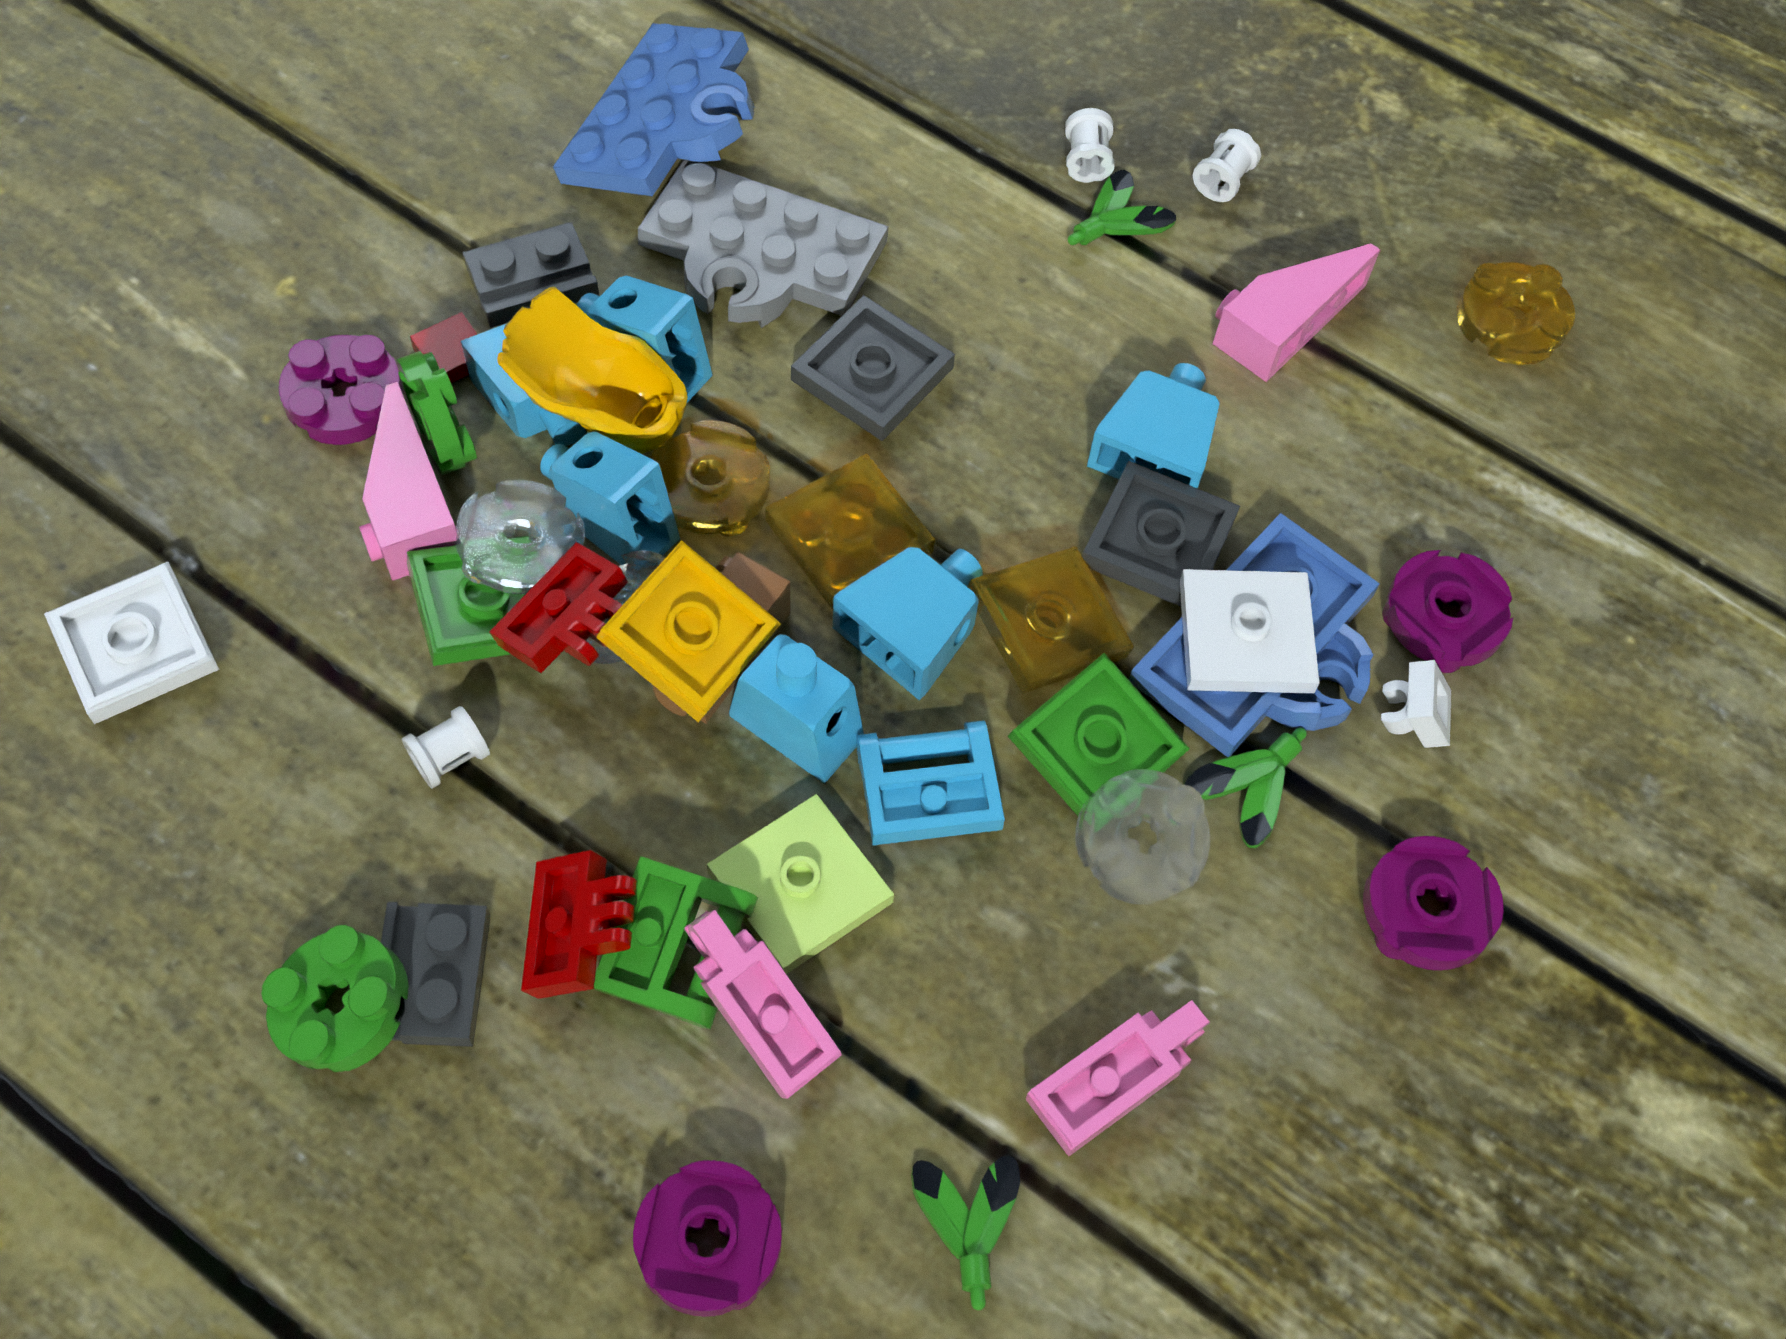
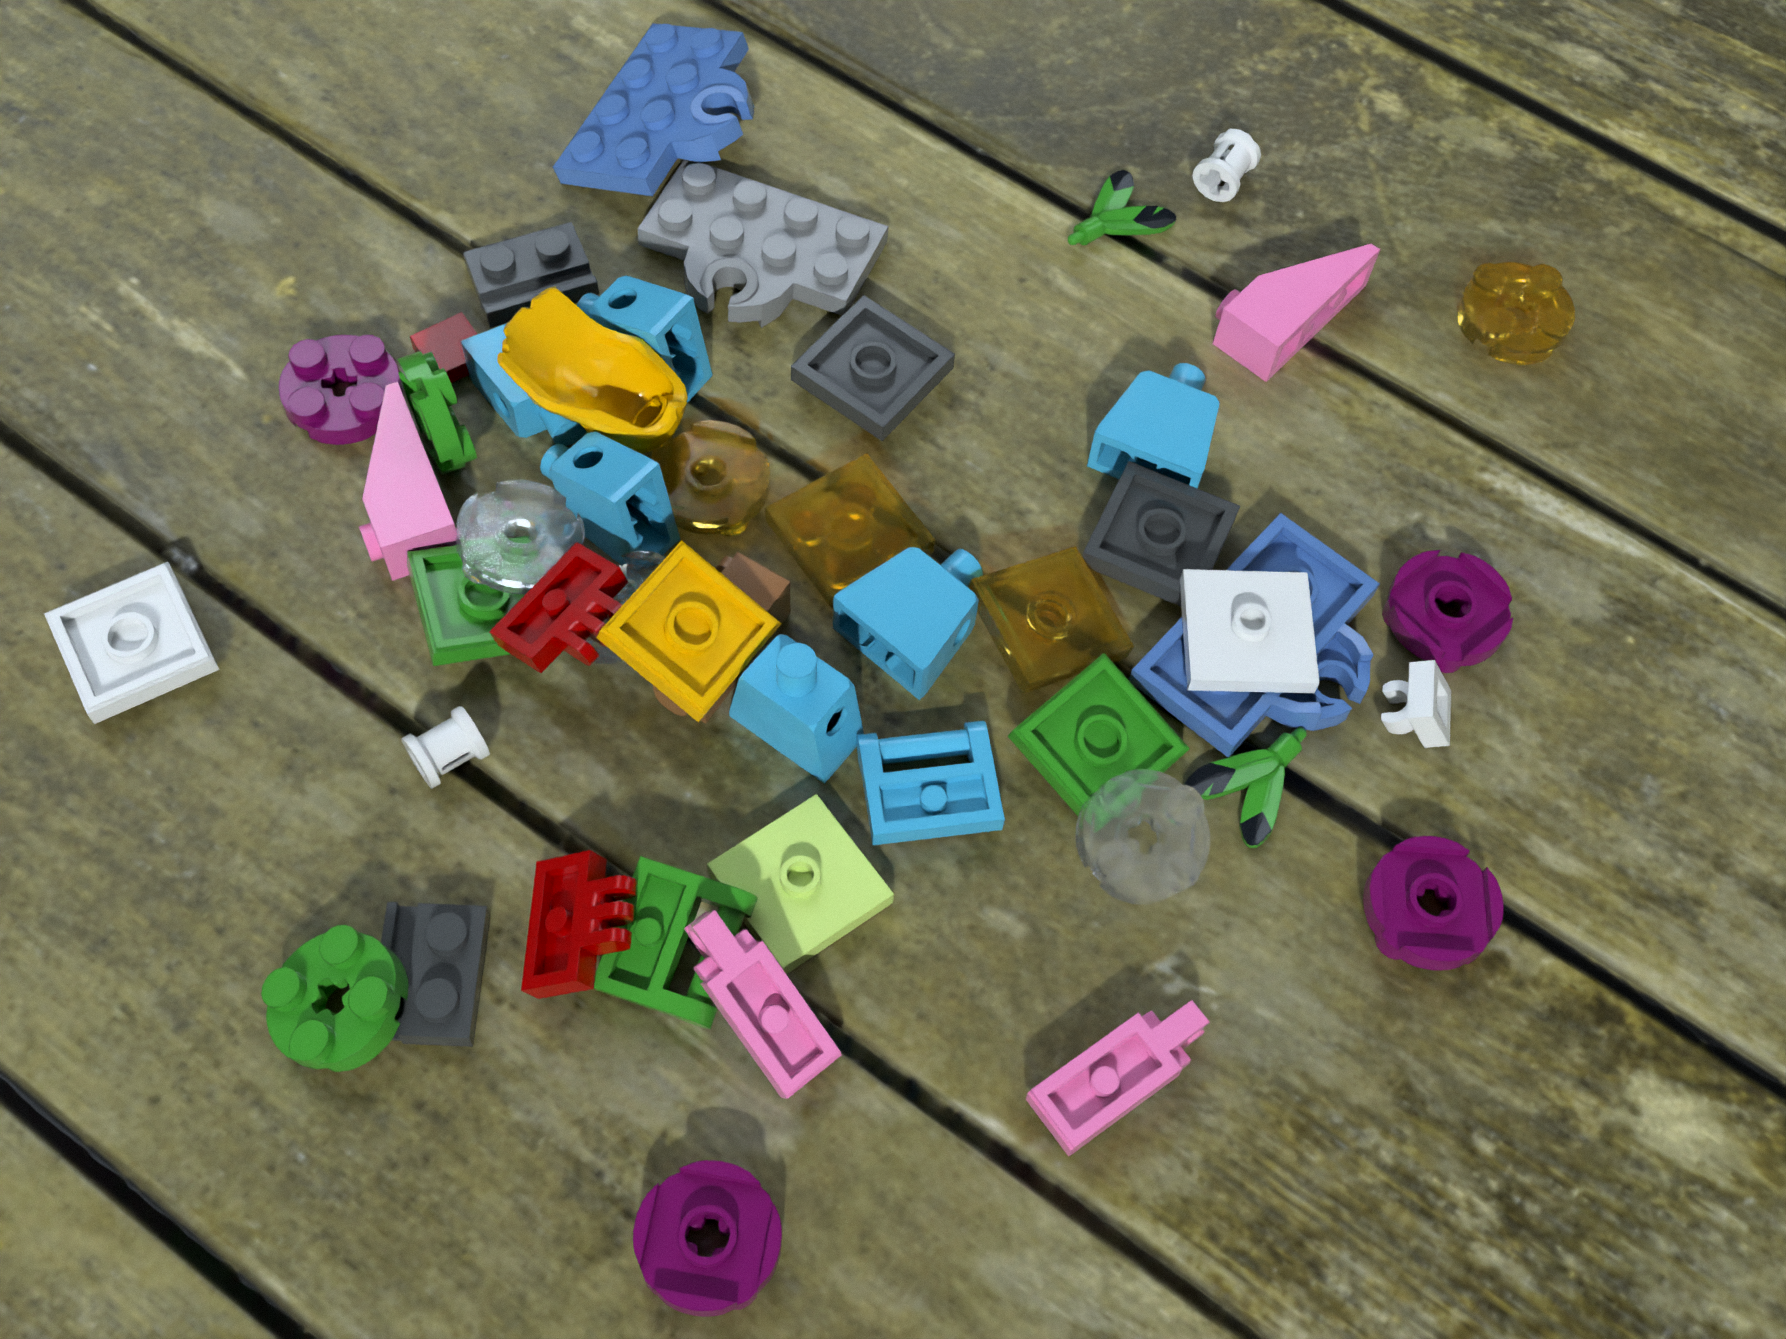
bright green piece [911,1155,1020,1310] -> none
white bush [1065,108,1115,183] -> none

